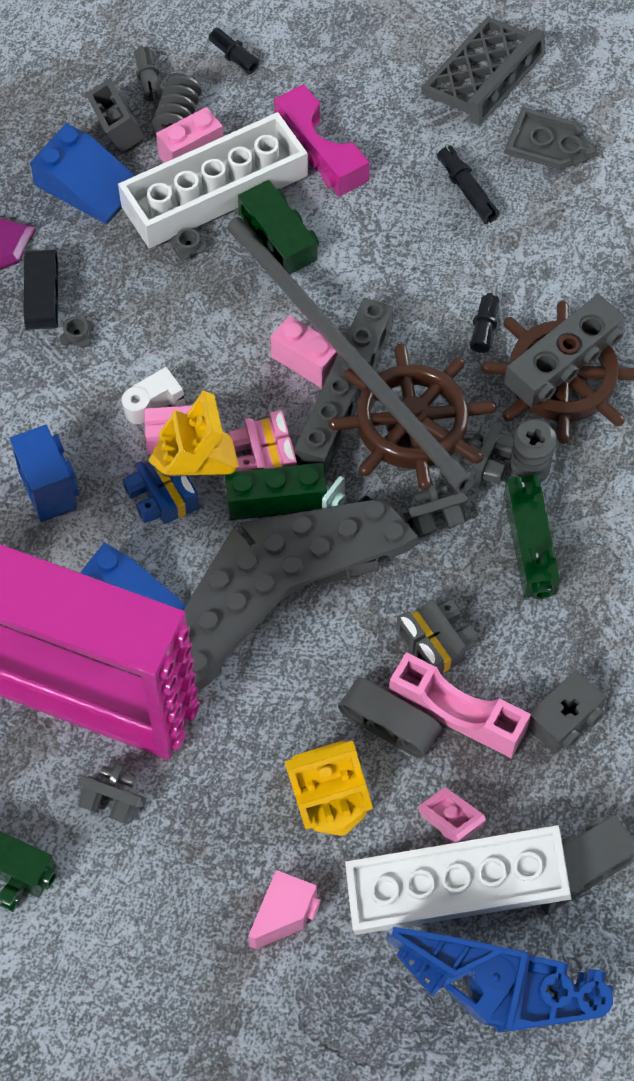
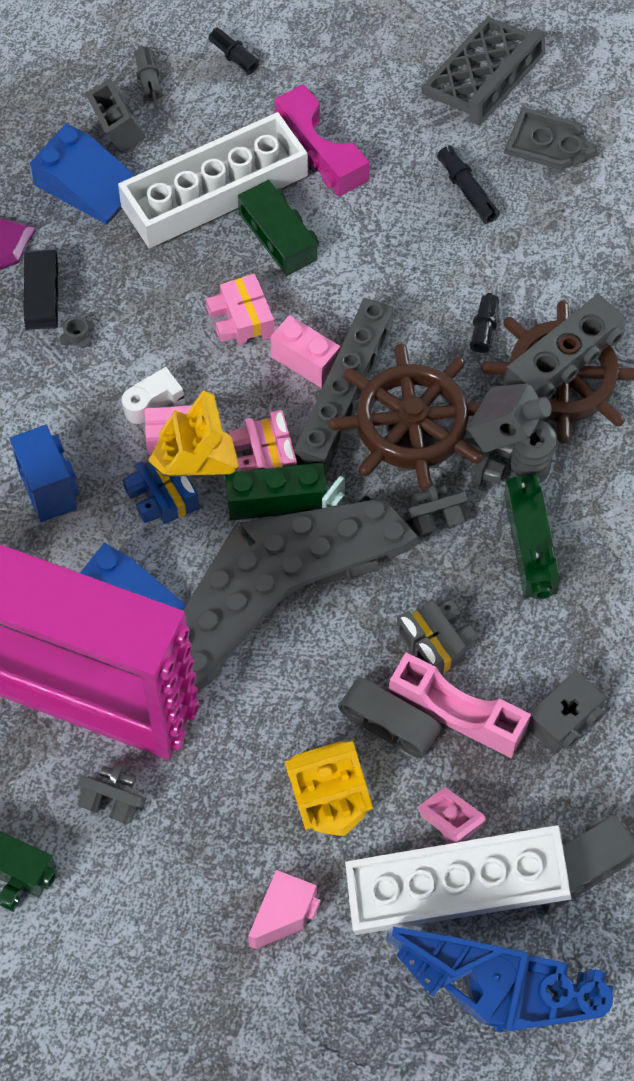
dark grey piece [151,73,202,133] -> none
bright pink brick [156,107,223,163] -> none
dark grey plate [171,228,206,260] -> none
dark grey piece [227,217,474,493] -> none
none -> bright pink hips [206,273,275,346]
none -> dark grey torso [467,383,551,453]

